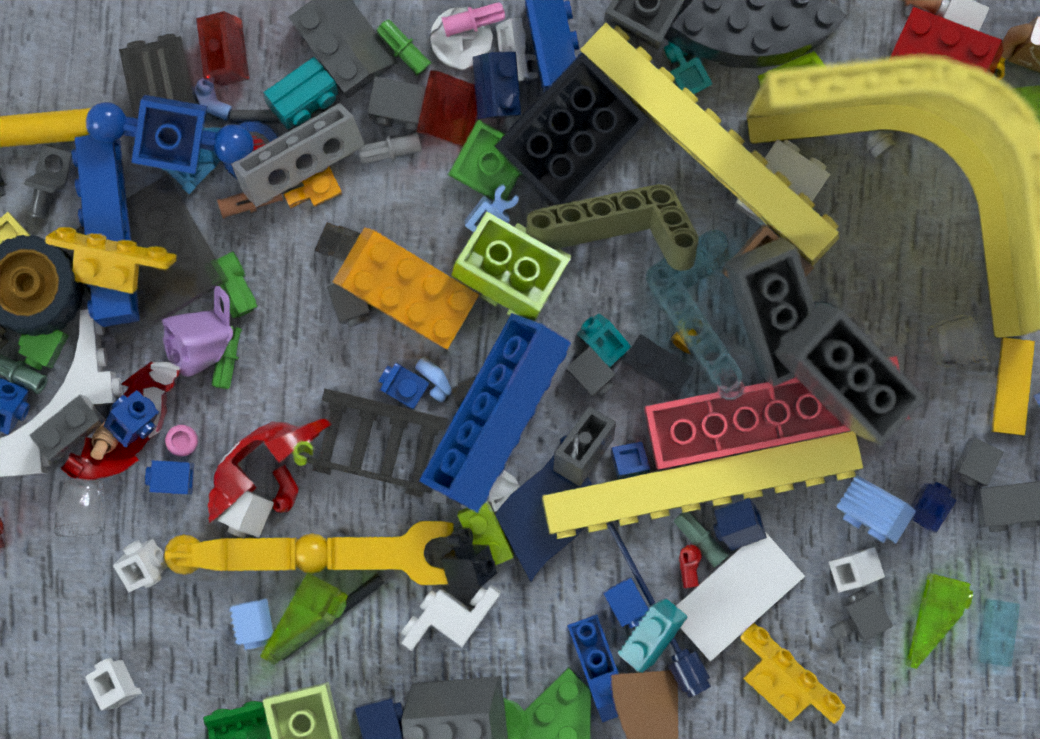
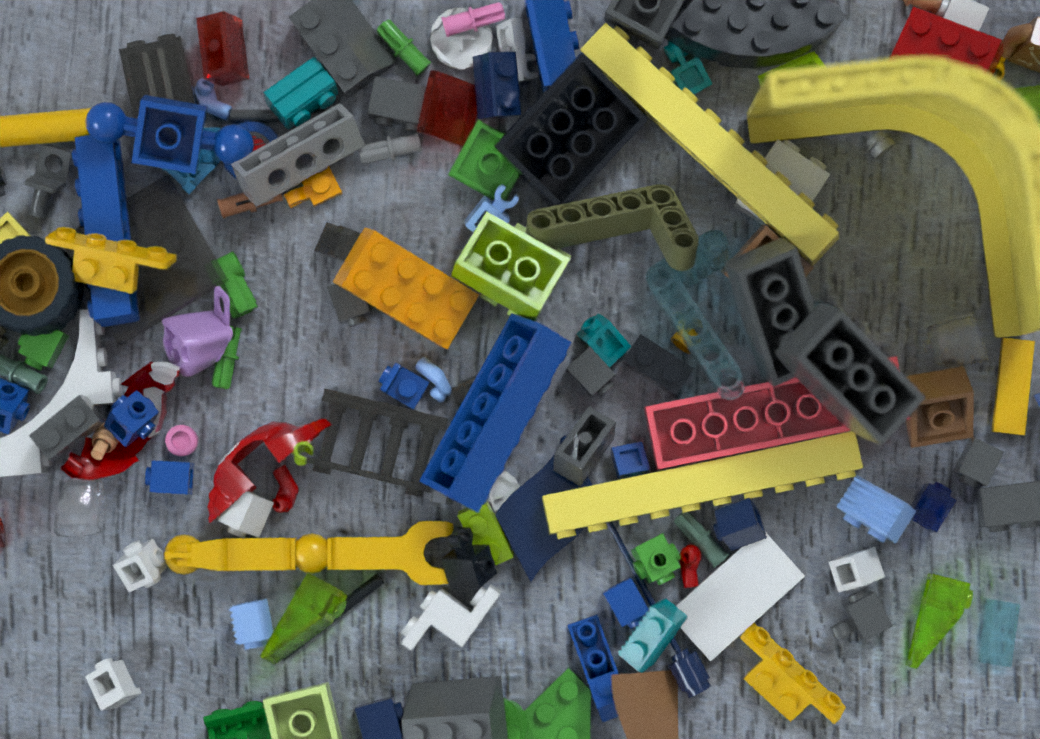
none -> bright green brick [631,533,681,585]
none -> medium nougat slope [905,366,974,448]

